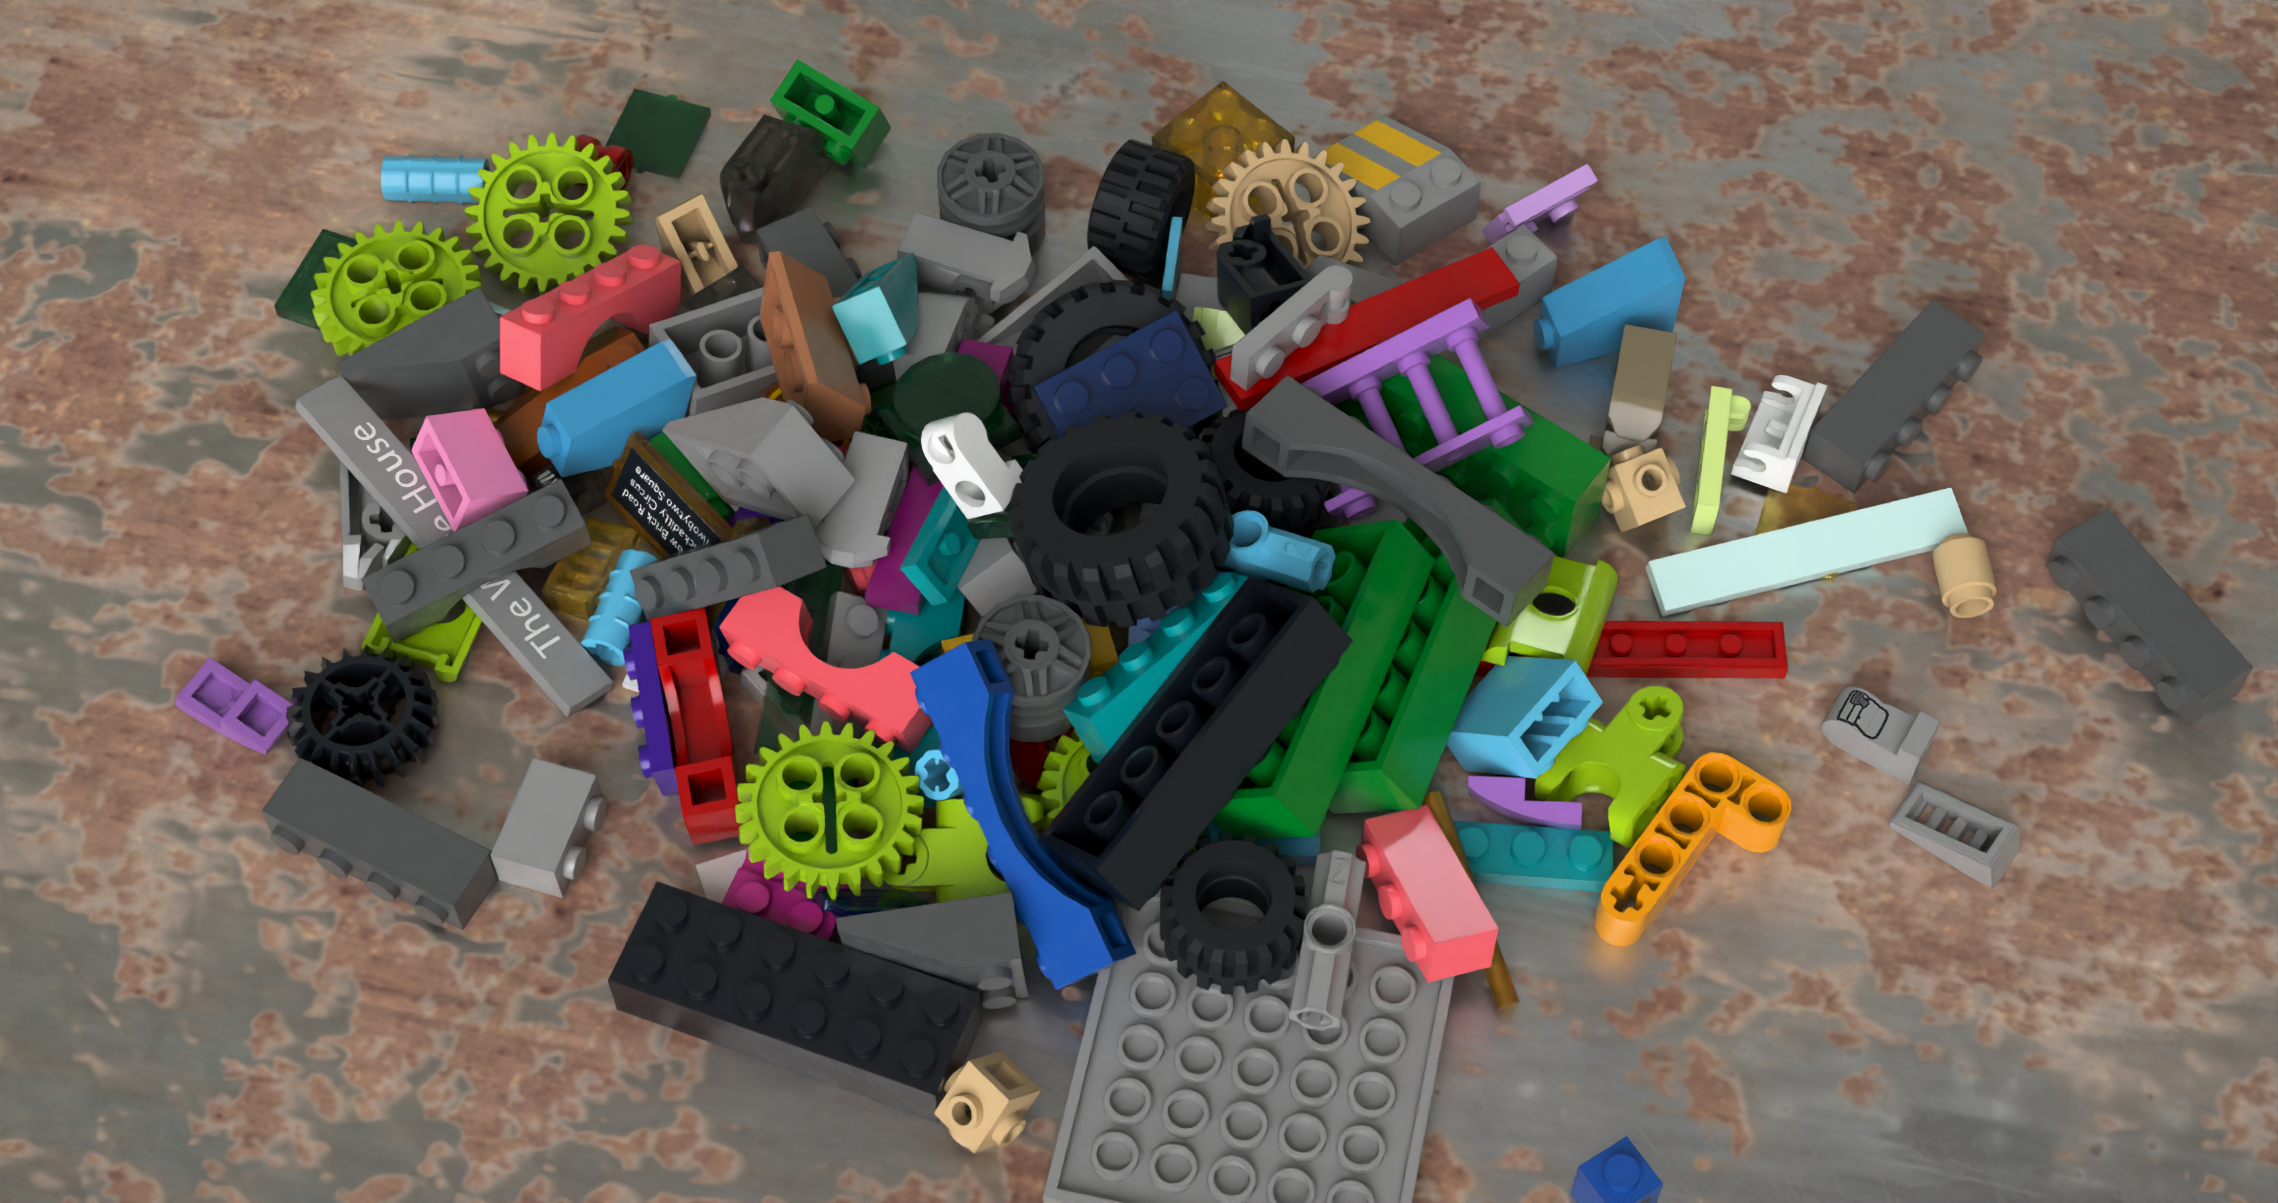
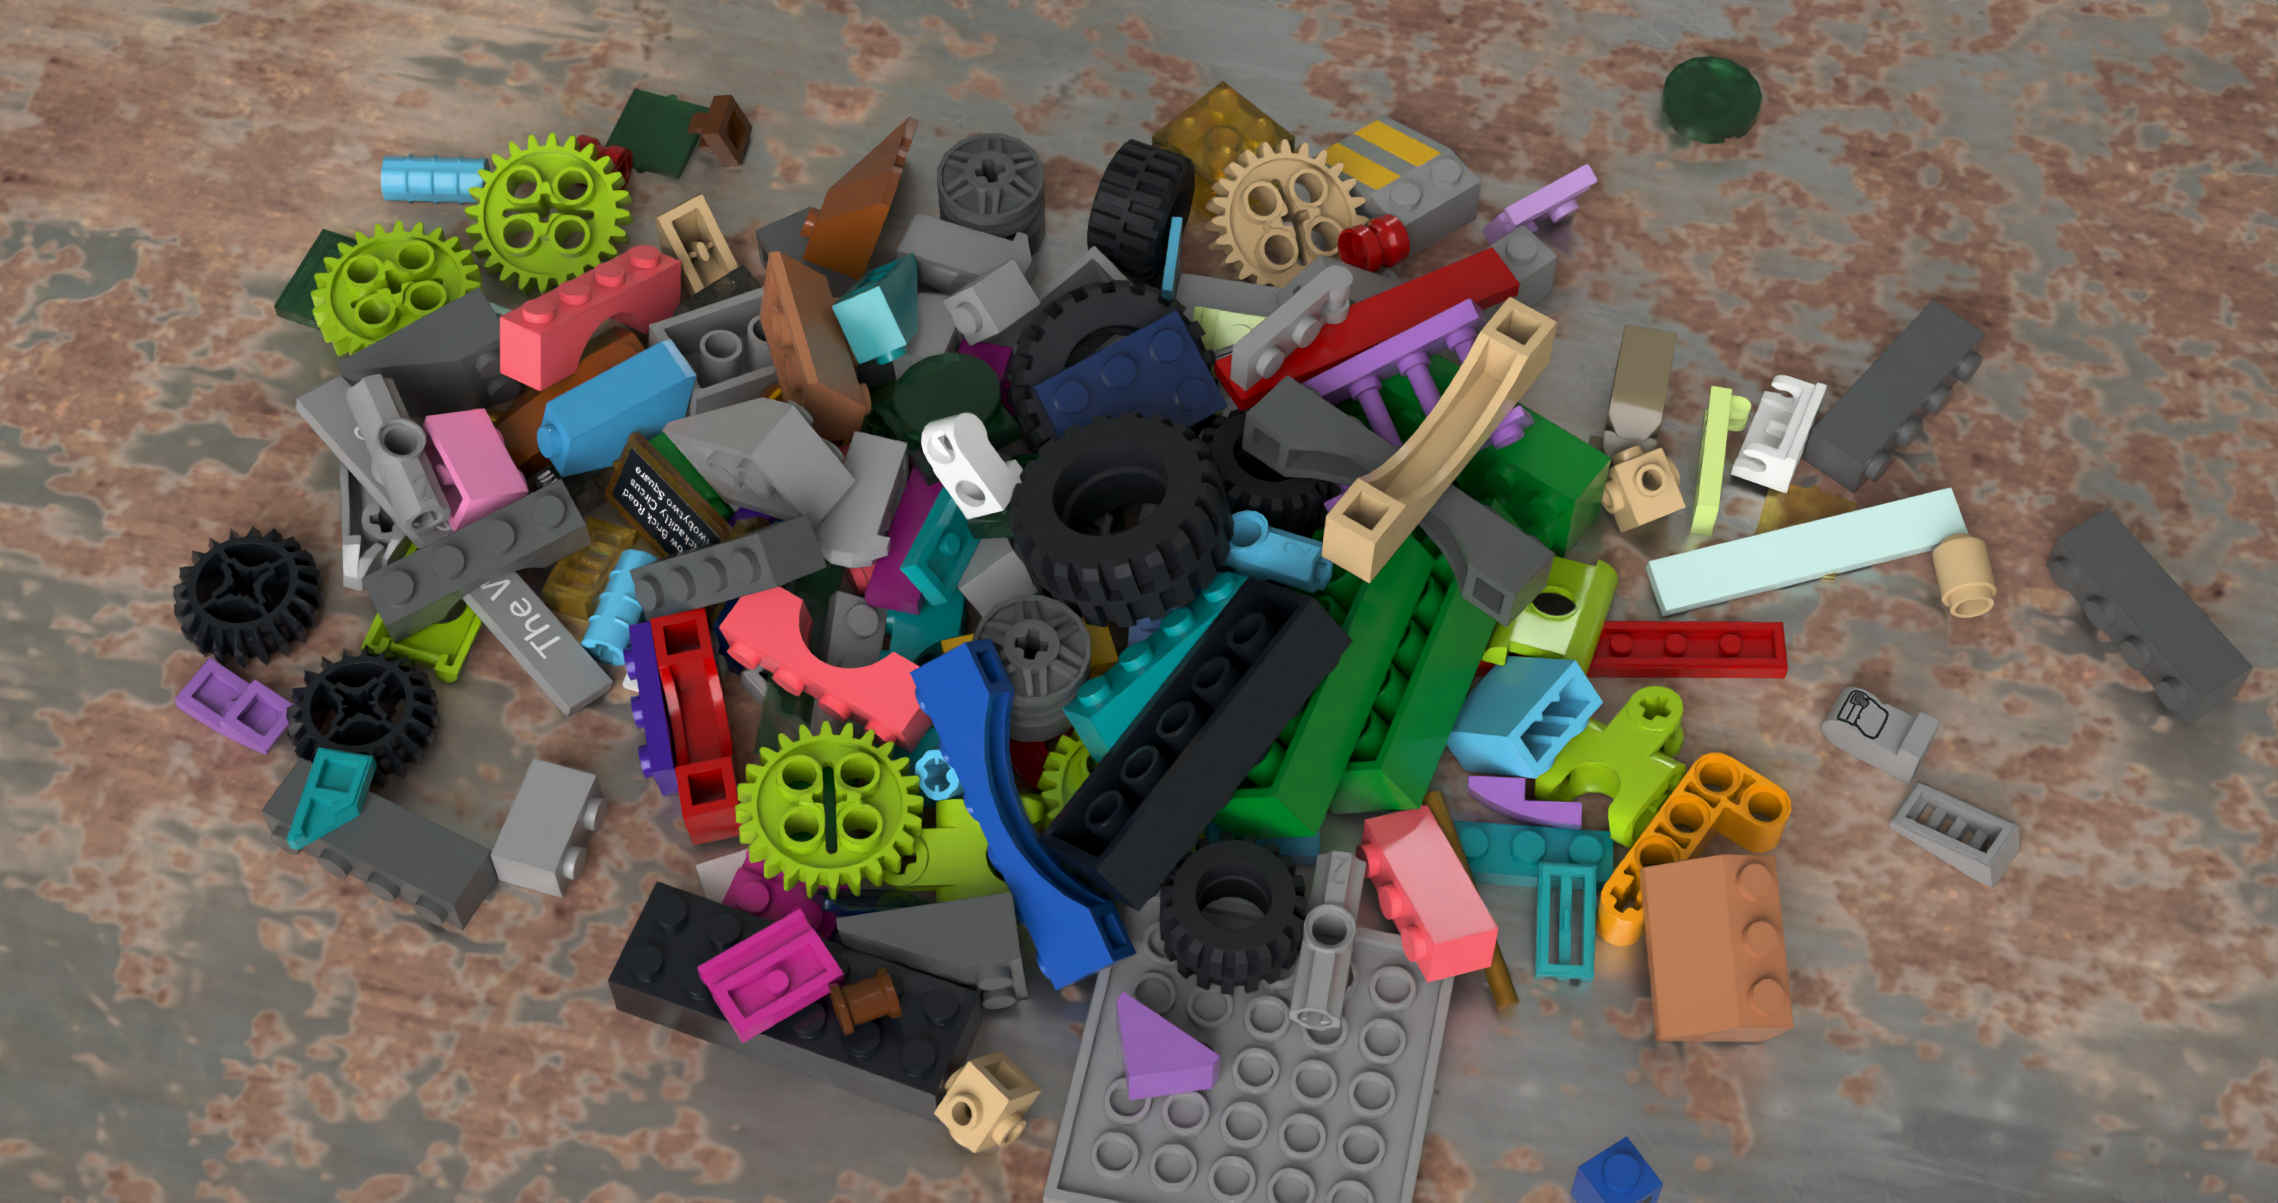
clear smoke piece [720,114,830,247] -> none
green brick [770,59,891,169] -> none
black piece [1216,213,1312,335] -> none
dark azure slope [1533,237,1685,368] -> none
none -> black gear [173,526,325,669]
none -> teal tile [286,747,377,850]
none -> light grey piece [346,373,451,535]
none -> reddish brown tile [687,94,753,167]
none -> dark pink plate [697,909,846,1044]
none -> dark orange wedge [800,117,919,280]
none -> reddish brown bush [828,966,902,1036]
none -> light grey brick [943,258,1041,346]
none -> medium lavender slope [1116,991,1220,1100]
none -> tan arch [1321,297,1557,584]
none -> red wheel [1337,214,1410,273]
none -> teal tile [1534,862,1597,982]
none -> nougat slope [1639,854,1794,1042]
none -> clear green tile [1661,56,1762,144]

